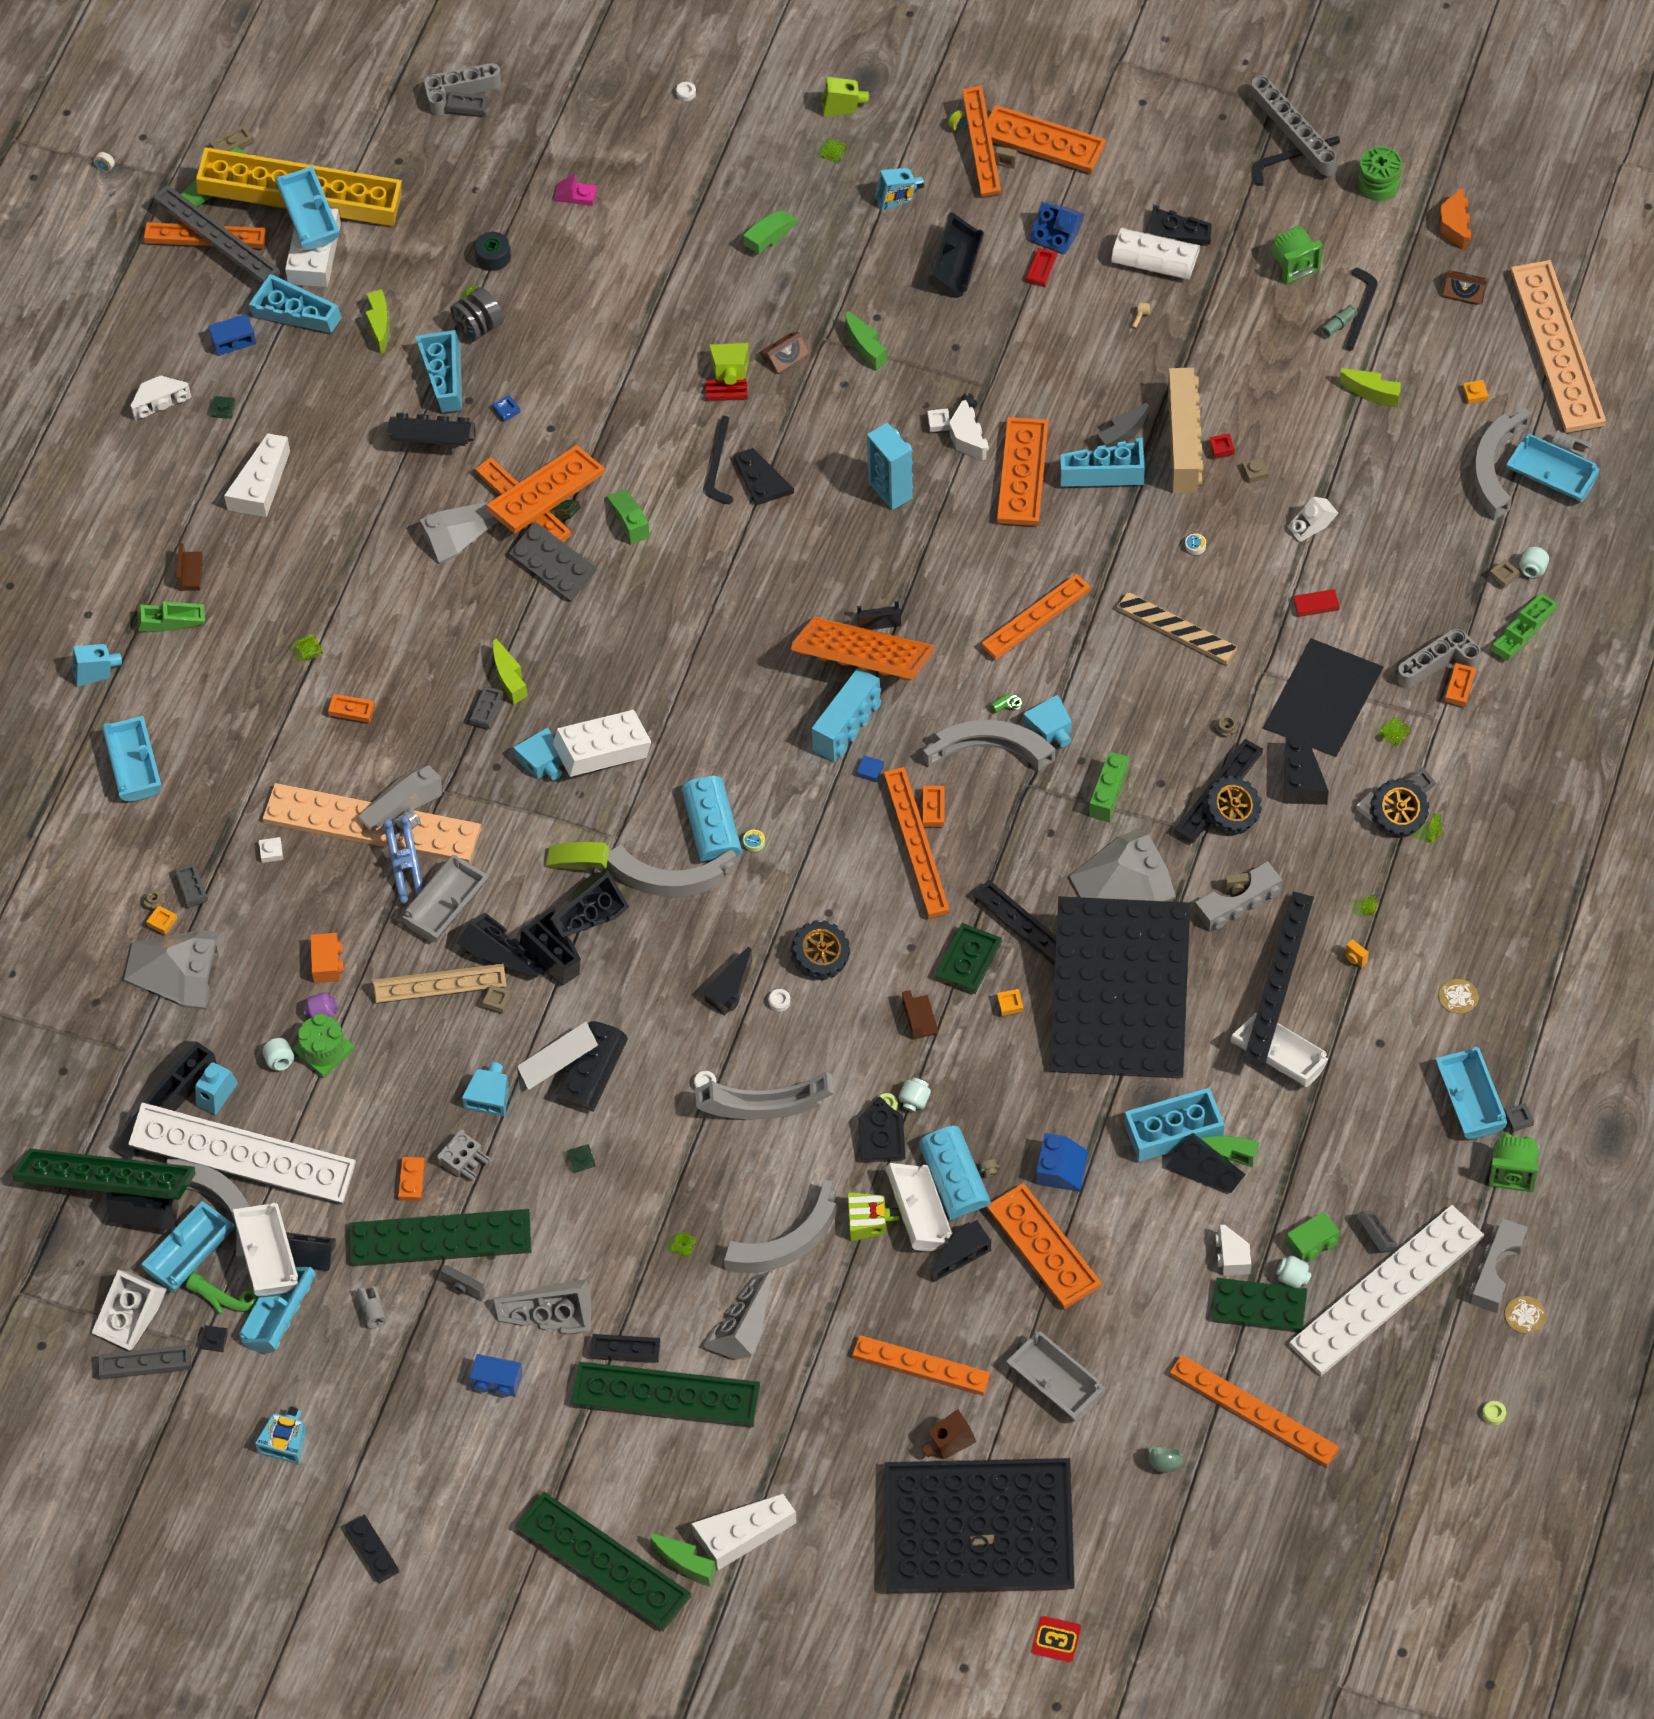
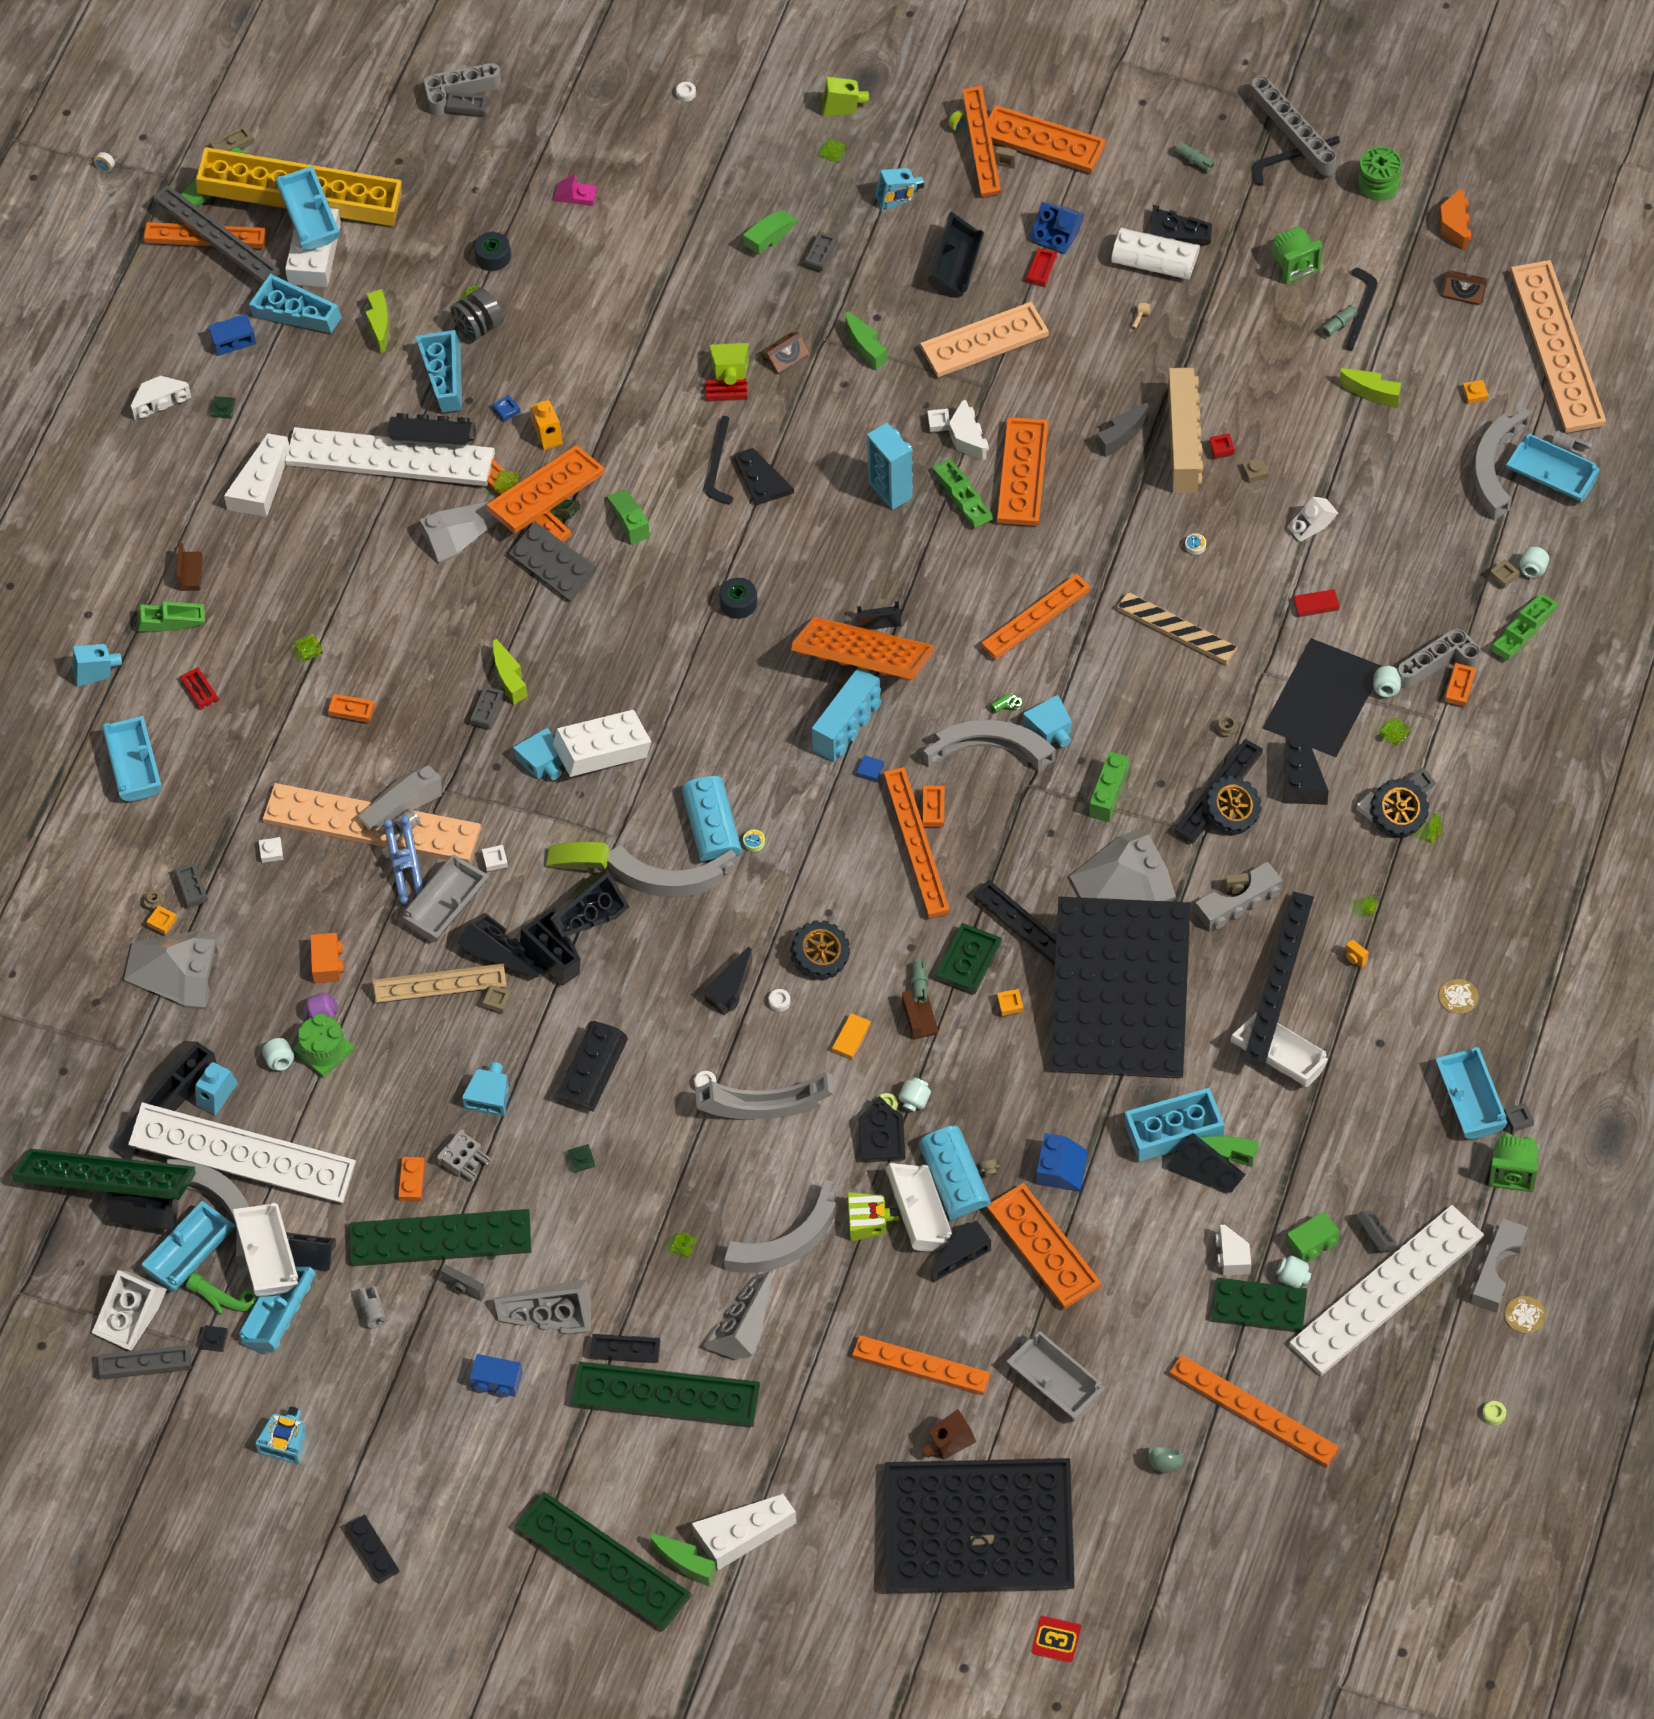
white sticker [517,1022,598,1090] -> none
black piece [959,393,978,409] -> none
medium azure wedge [1060,438,1145,487] -> none
none -> red tile [180,667,219,710]
none -> white plate [285,427,495,486]
none -> white plate [482,845,508,872]
none -> clear neon green plate [495,470,520,493]
none -> light orange torso [530,400,563,450]
none -> black wheel [719,577,757,619]
none -> dark grey plate [804,231,838,271]
none -> light orange tile [832,1013,871,1060]
none -> sand green pin [911,960,929,1004]
none -> light nougat plate [921,302,1049,378]
none -> bright green slope [932,459,993,528]
none -> sand green pin [1175,141,1215,173]
none -> light aqua head [1373,666,1401,697]

